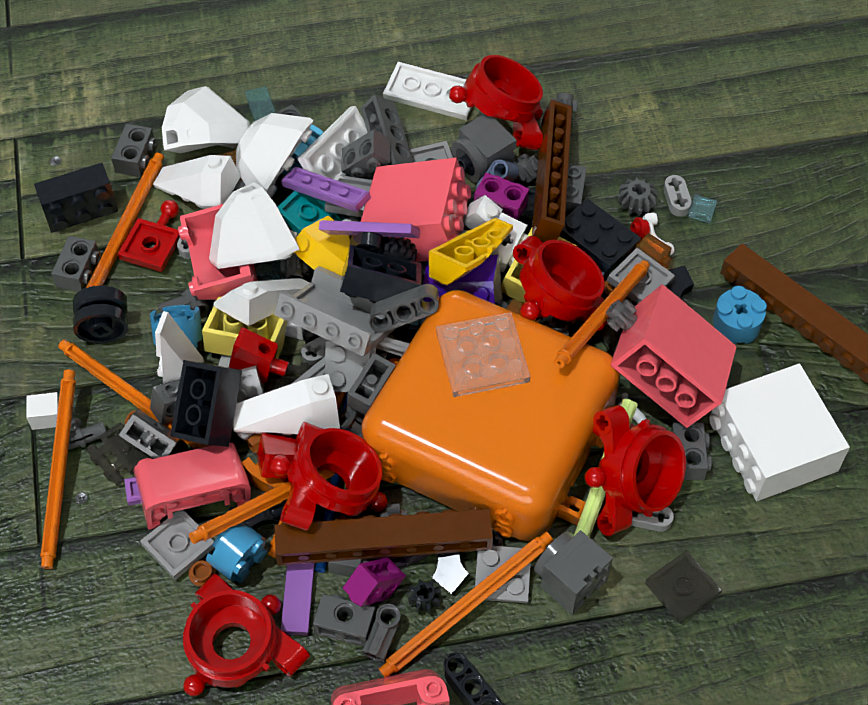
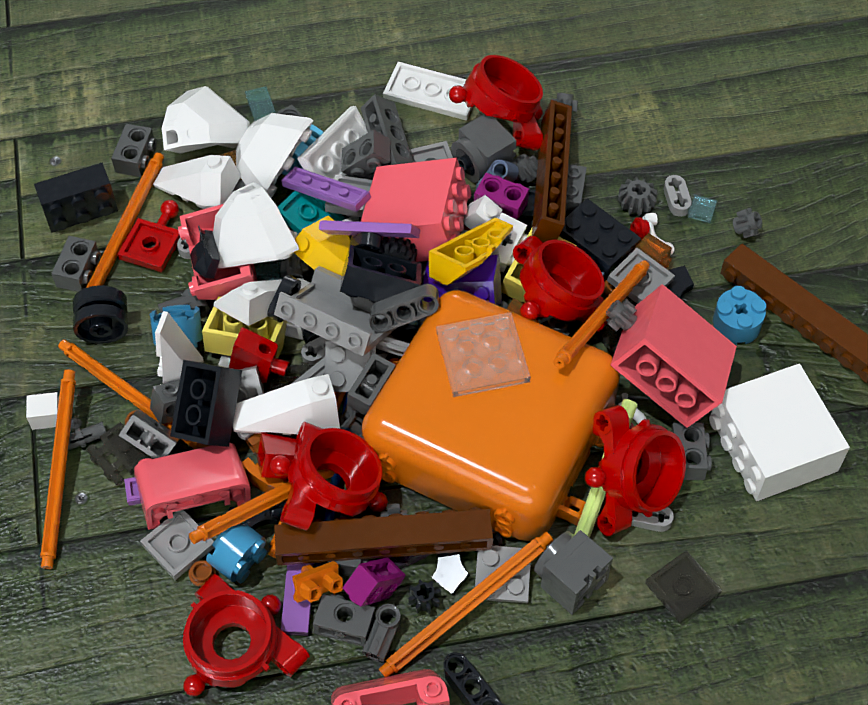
none -> black slope [190,226,220,279]
none -> black beam [267,275,301,323]
none -> orange hips [292,561,343,603]
none -> dark grey gear [733,208,762,238]

